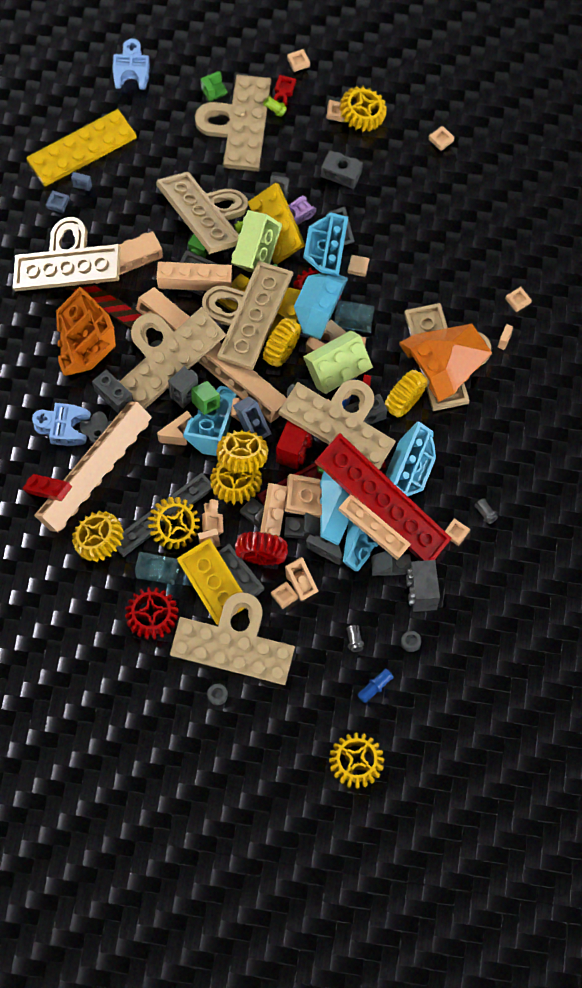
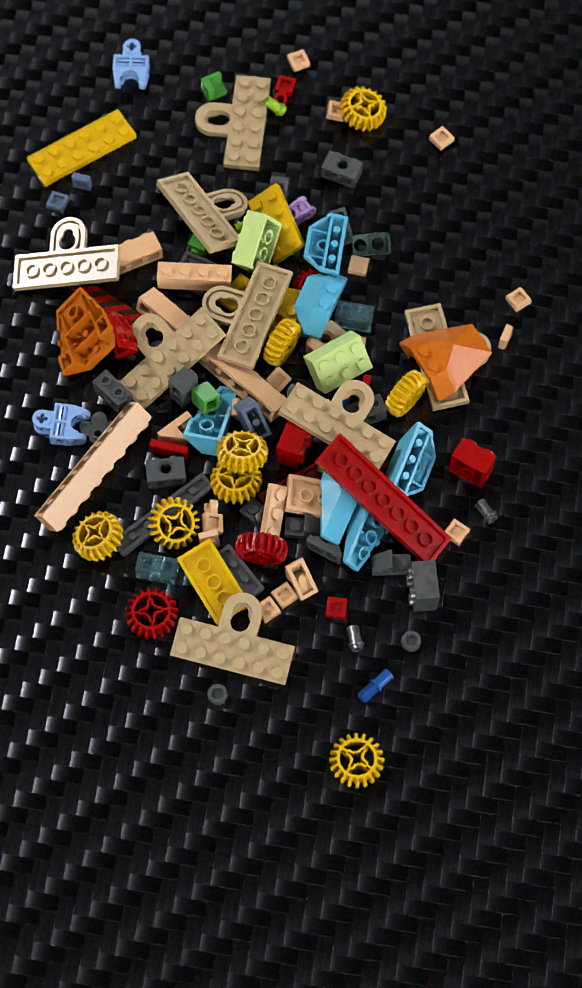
red plate [22,474,72,502] -> none
light nougat plate [338,494,411,560] -> none
none -> red bracket [108,311,139,360]
none -> dark grey brick [146,455,187,489]
none -> red tile [150,438,189,460]
none -> light nougat tile [260,596,281,624]
none -> light nougat plate [265,366,292,392]
none -> red plate [326,597,347,620]
none -> sand green piece [351,232,391,256]
none -> red brick [448,438,496,489]

